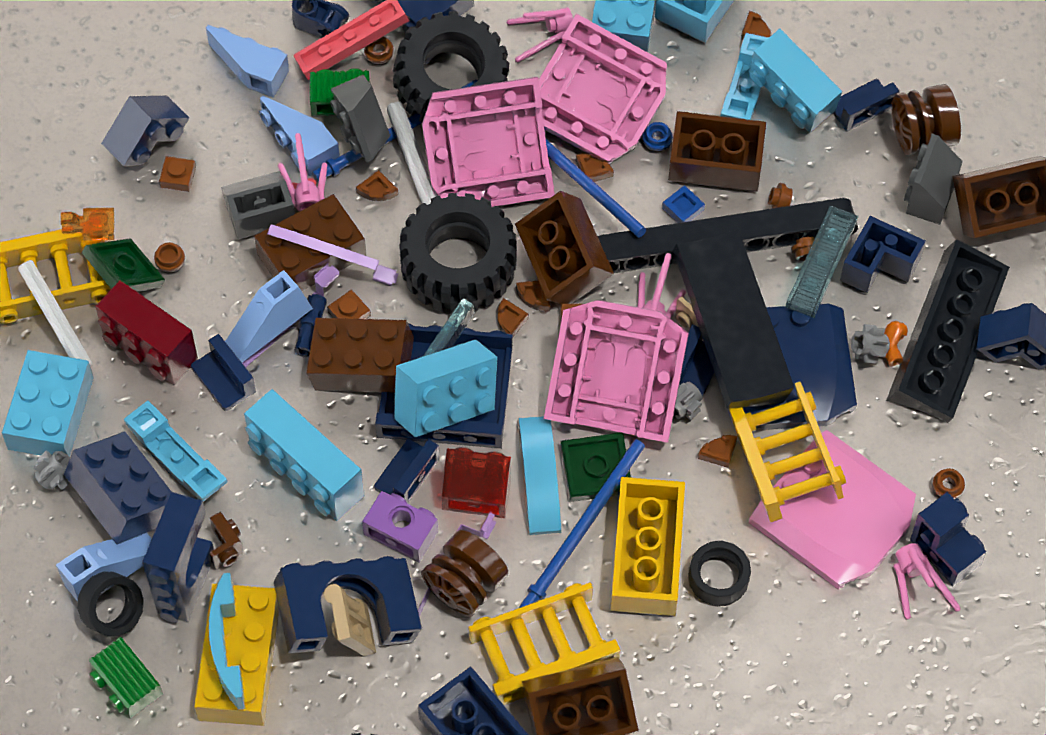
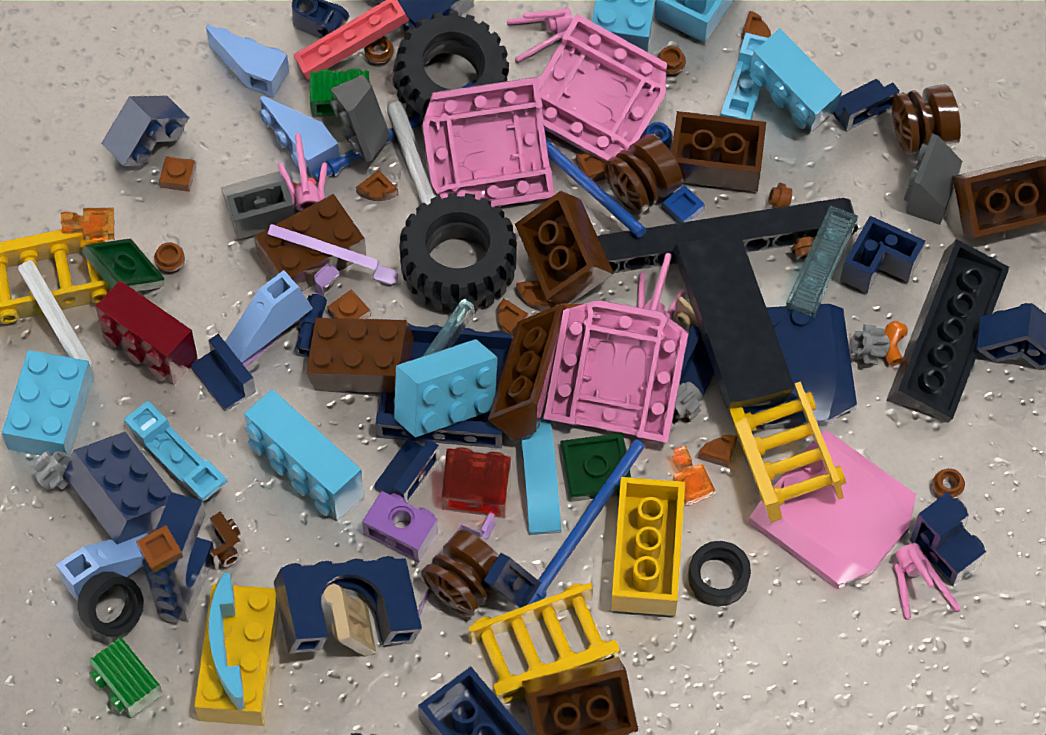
none -> dark orange plate [136,525,183,573]
none -> dark blue plate [484,553,541,608]
none -> reddish brown slope [488,303,566,441]
none -> reddish brown wheel [603,134,683,215]
none -> dark orange plate [657,46,686,75]
none -> clear orange plate [672,446,716,507]

